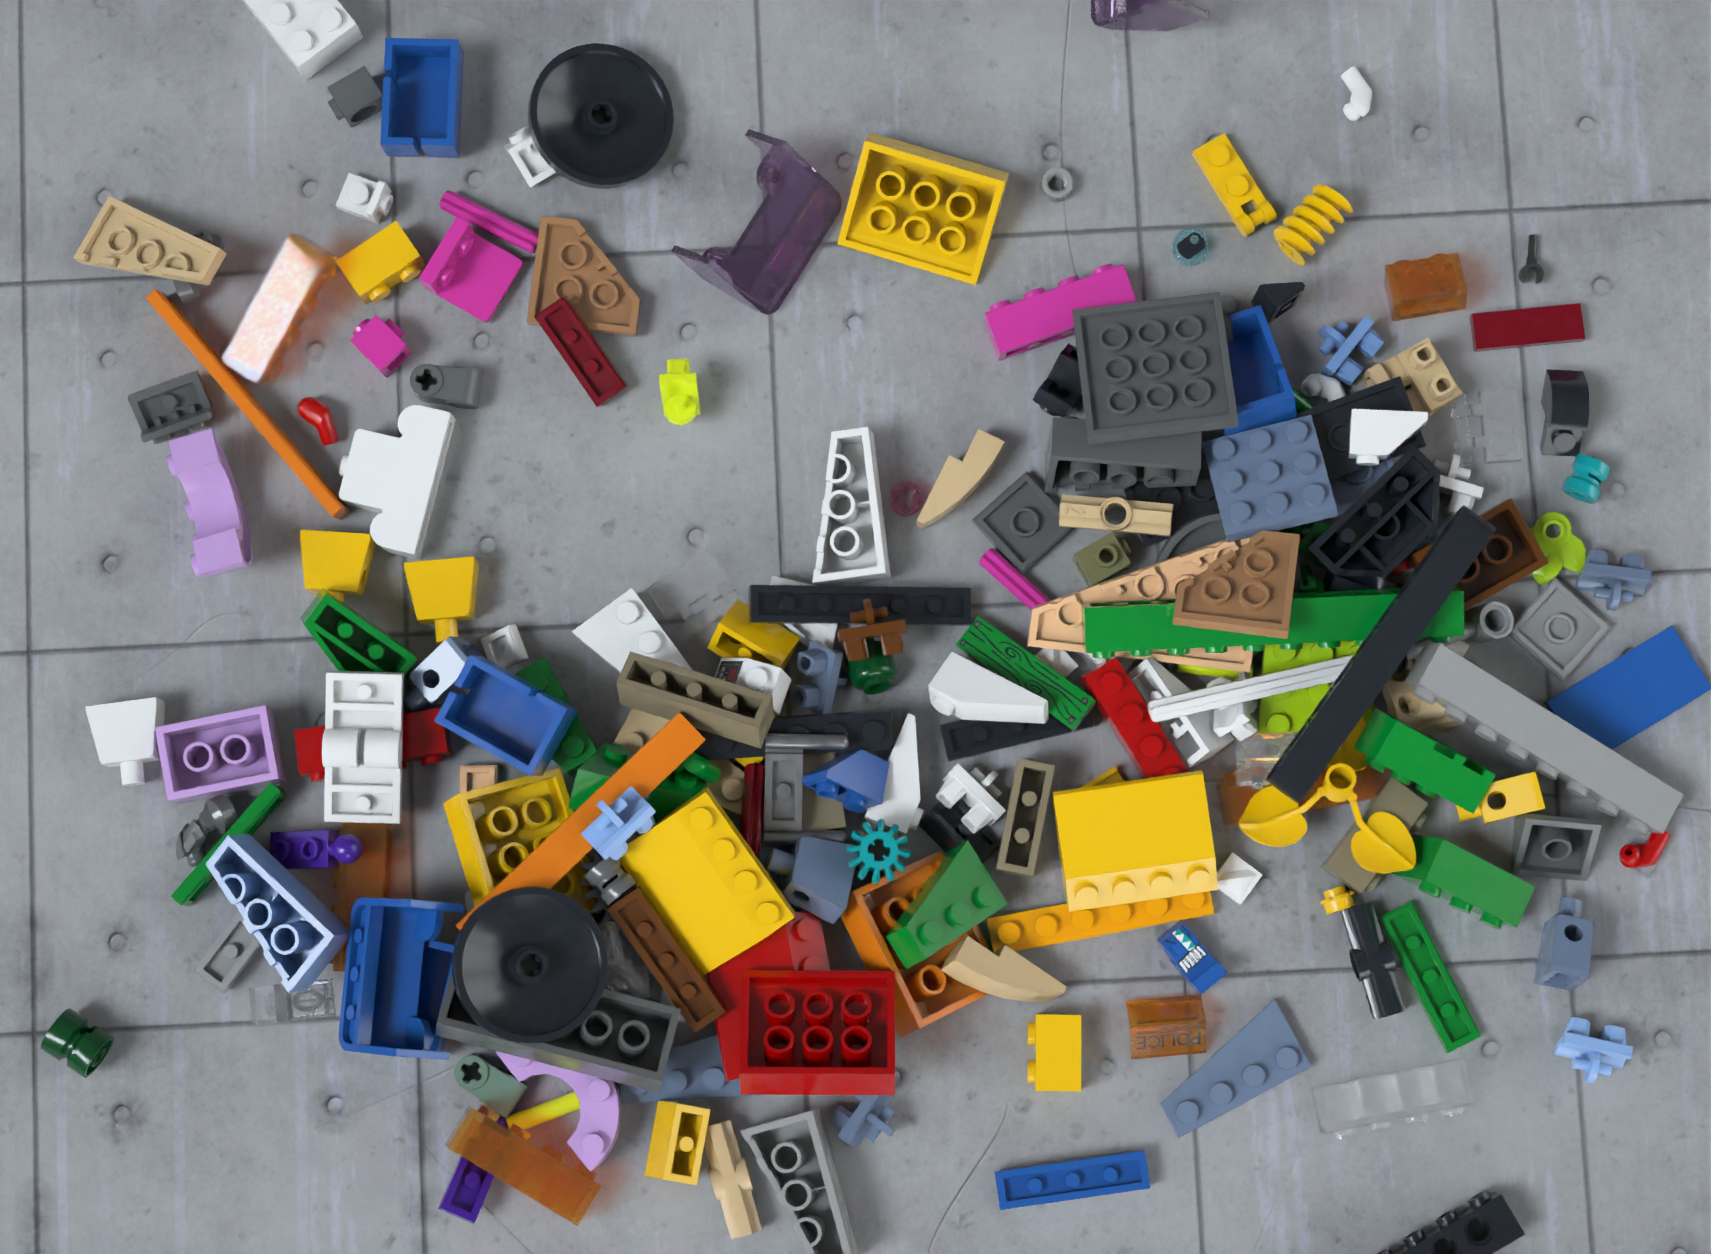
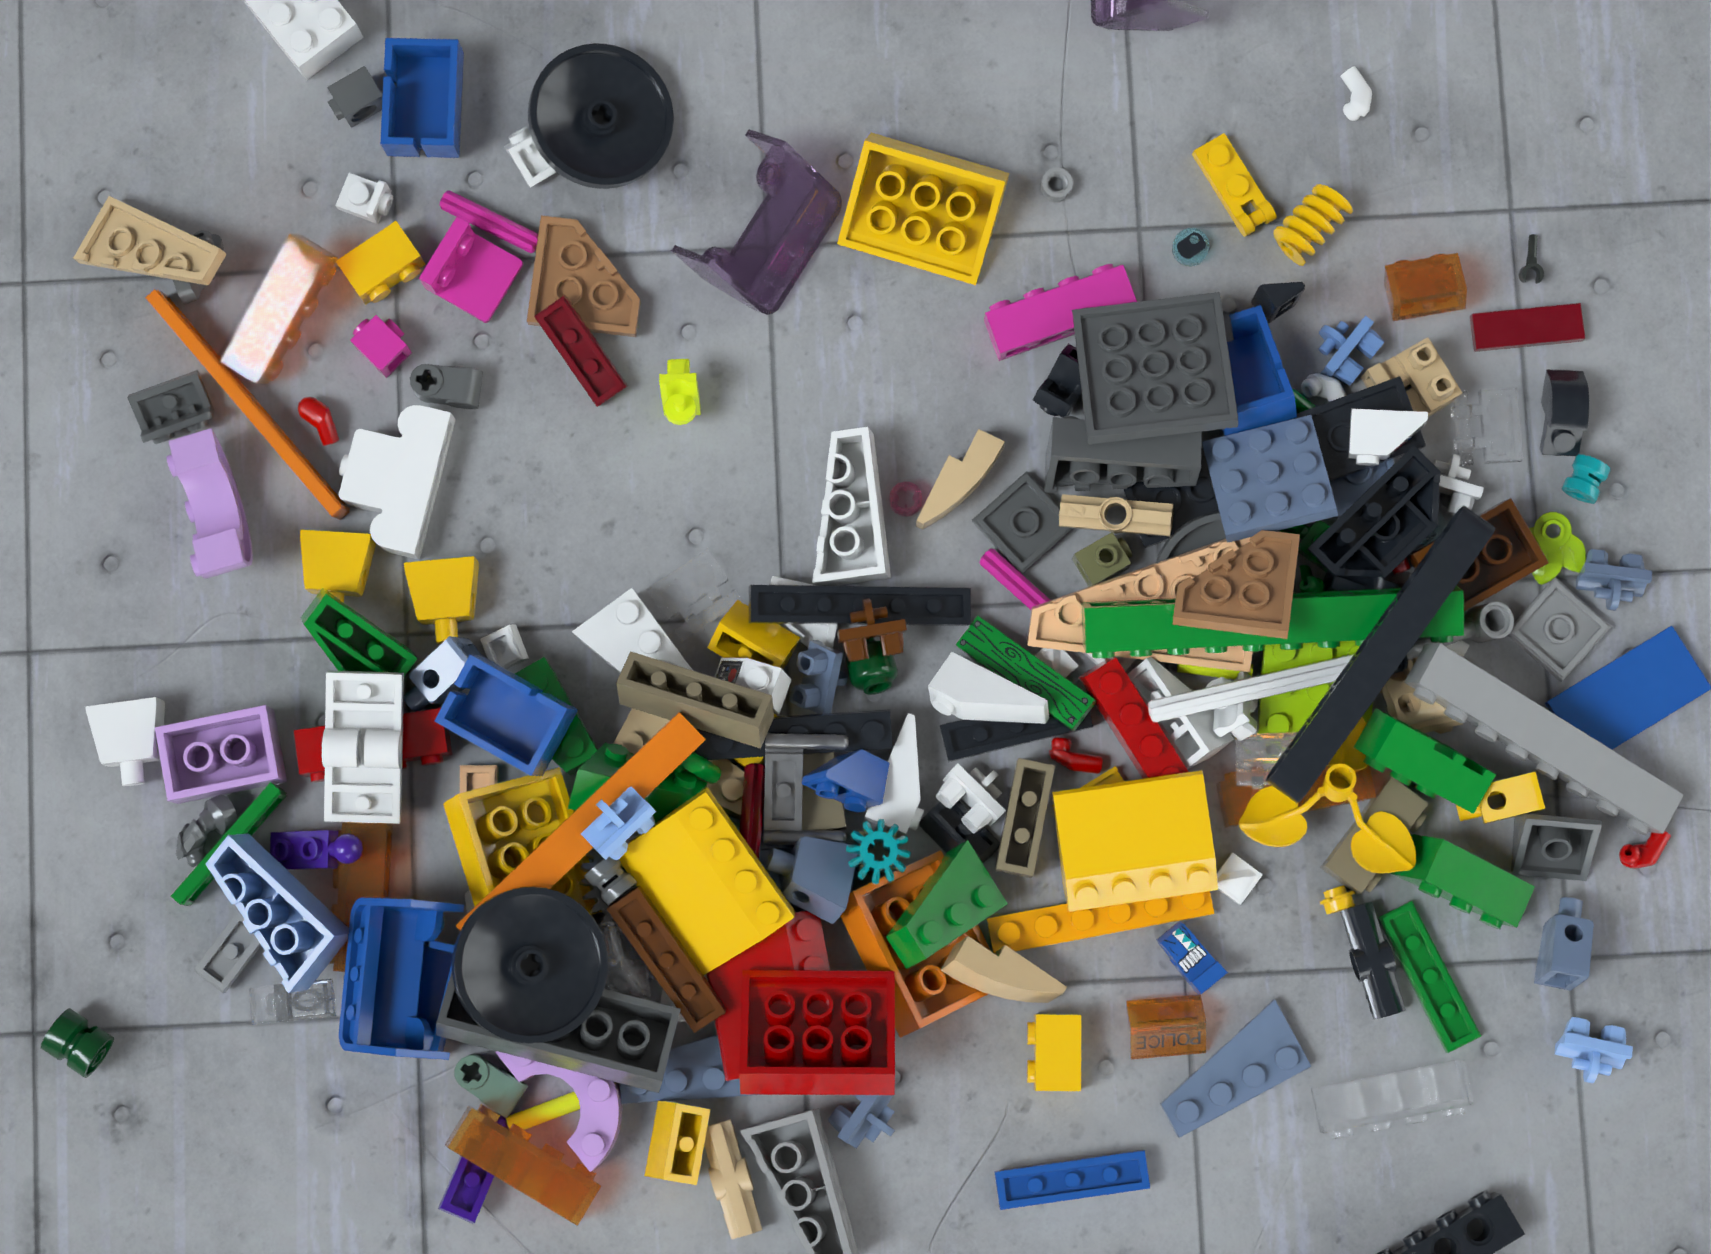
none -> red arm [1048,737,1102,774]

